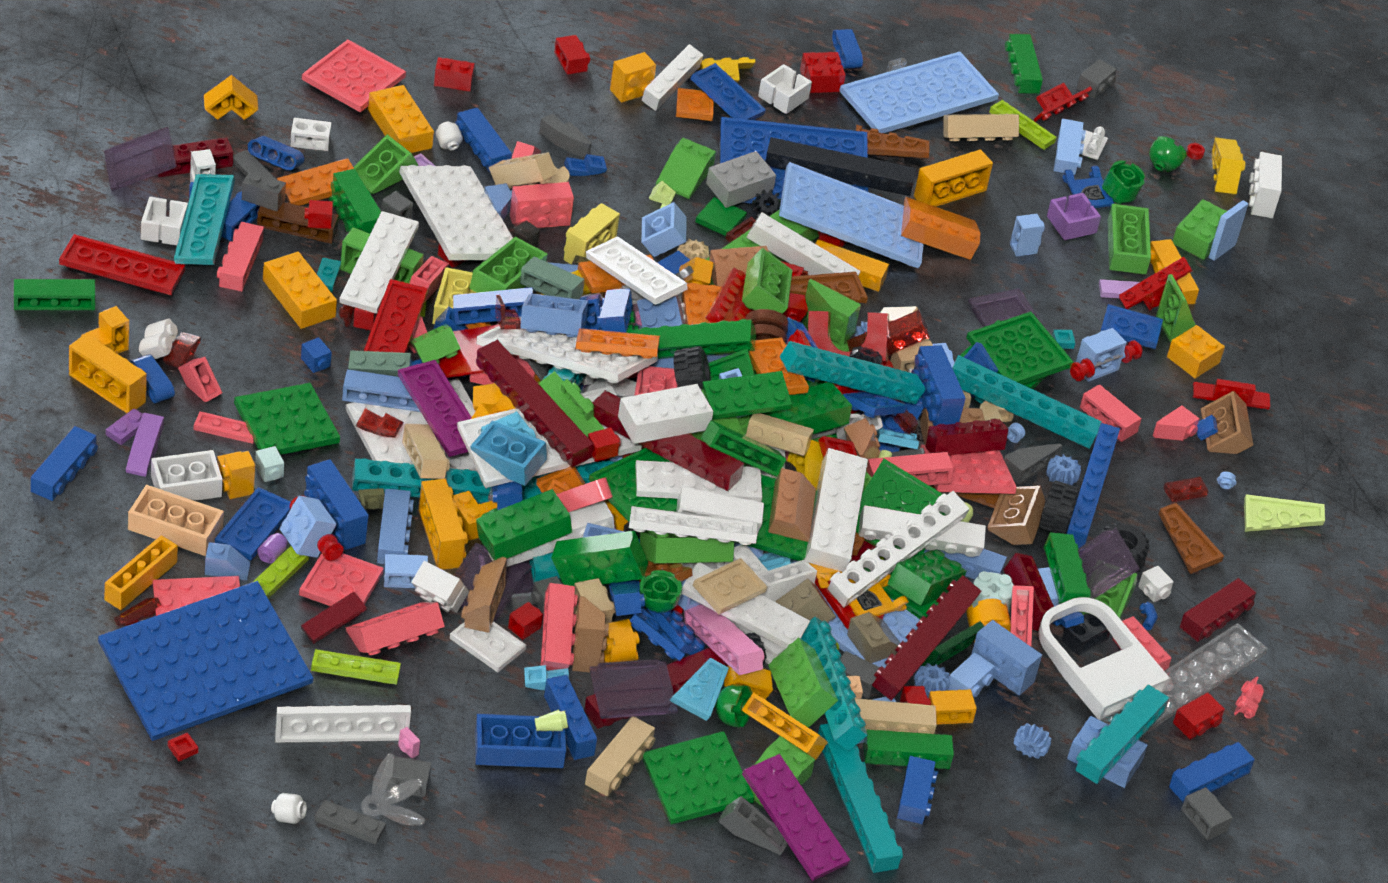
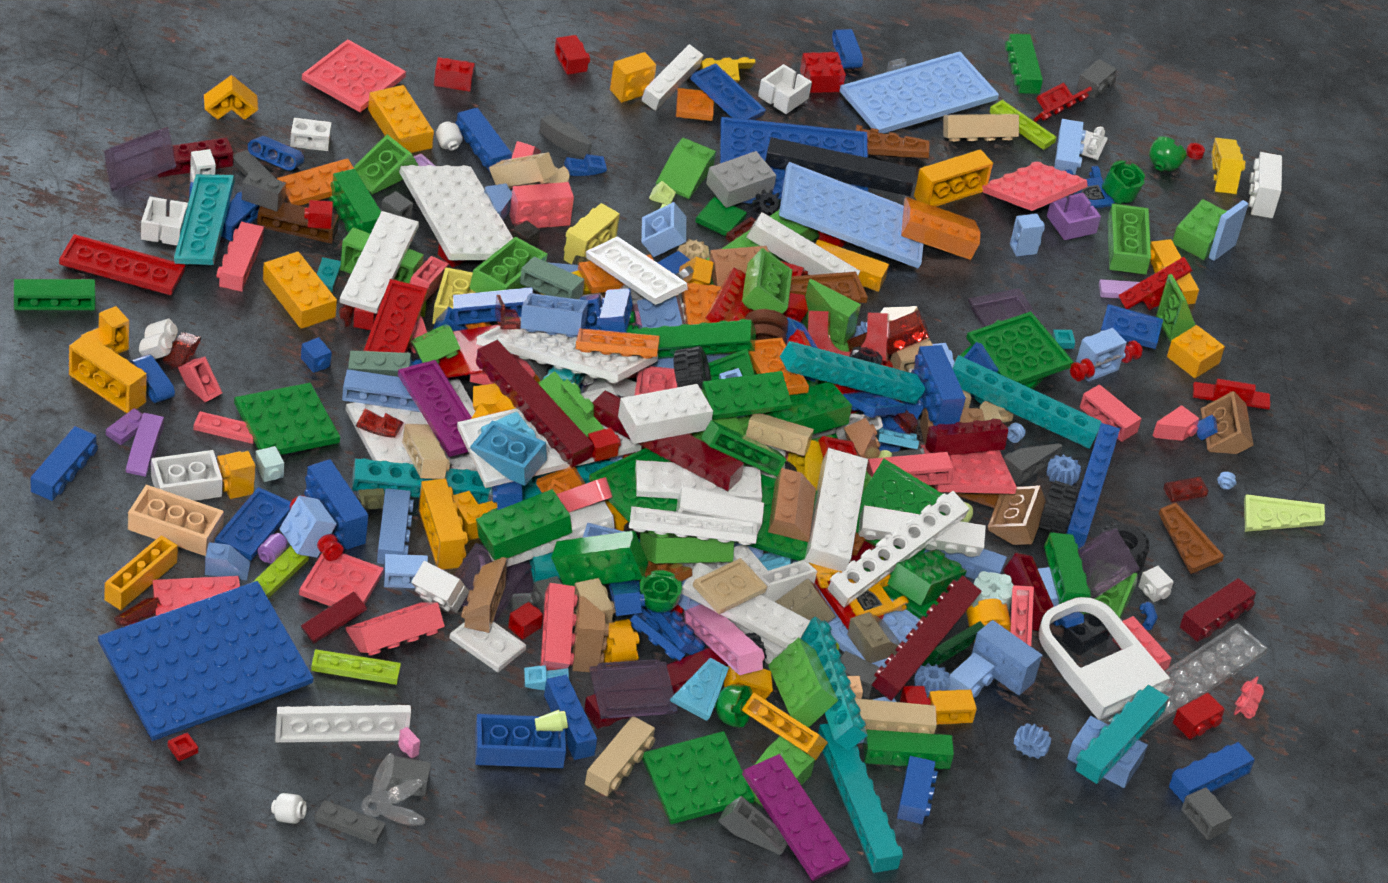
none -> coral plate [982,162,1088,211]

